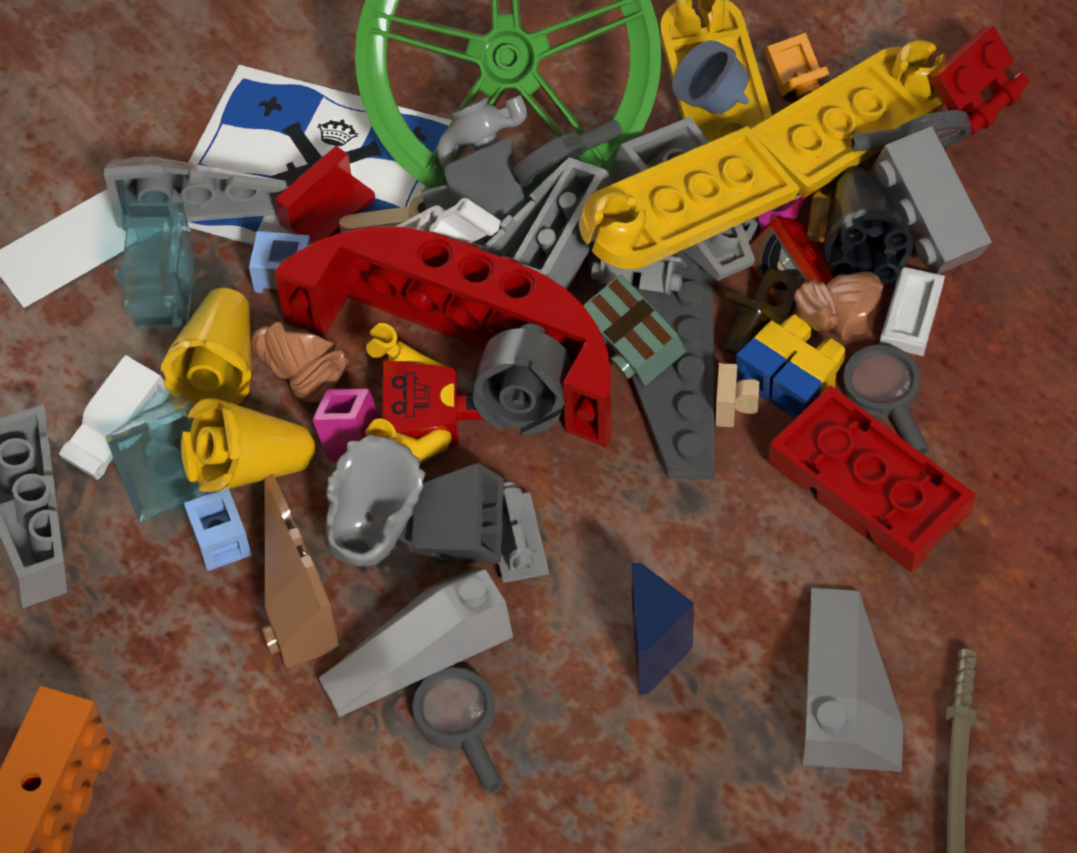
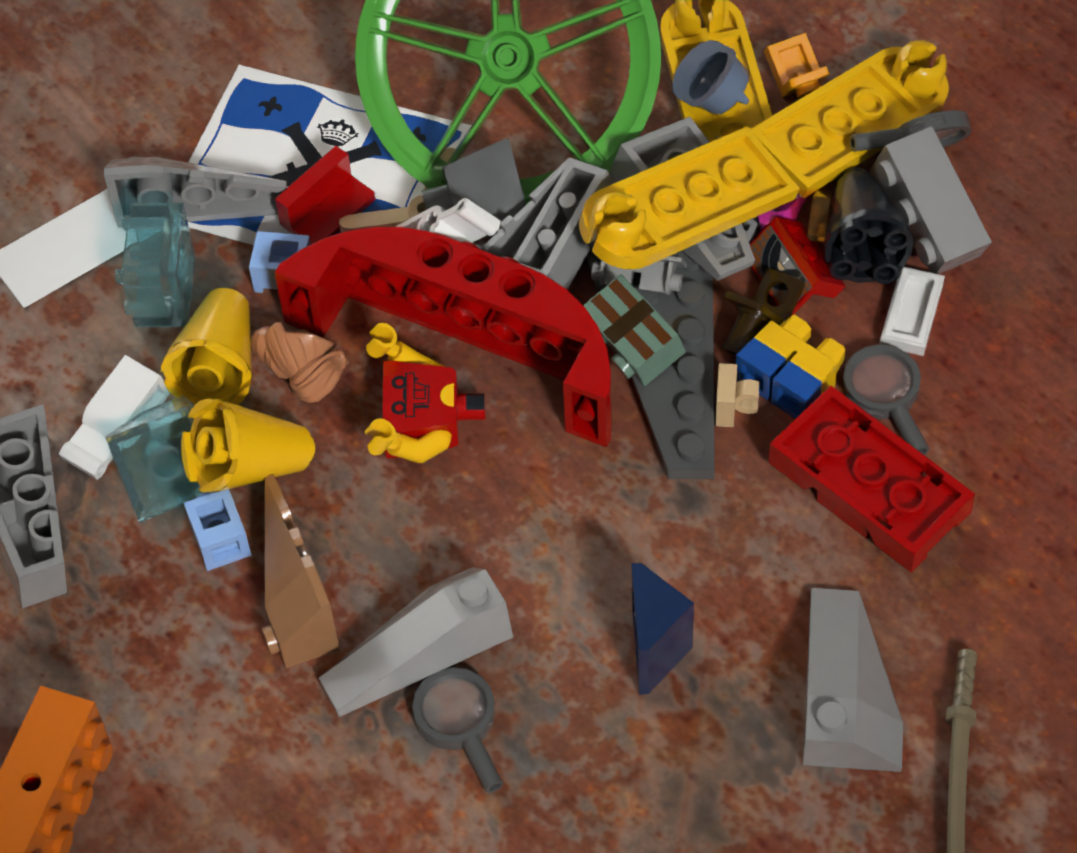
dark pink brick [313,389,380,461] -> none
light grey piece [325,435,425,566] -> none
dark grey torso [398,464,504,564] -> none
light grey piece [437,95,527,166] -> none
dark grey brick [473,323,573,435] -> none
light grey hinge [499,482,549,583] -> none
dark grey piece [513,119,622,187] -> none
nougat hair [794,271,883,341] -> none
red plate [928,26,1029,136] -> none

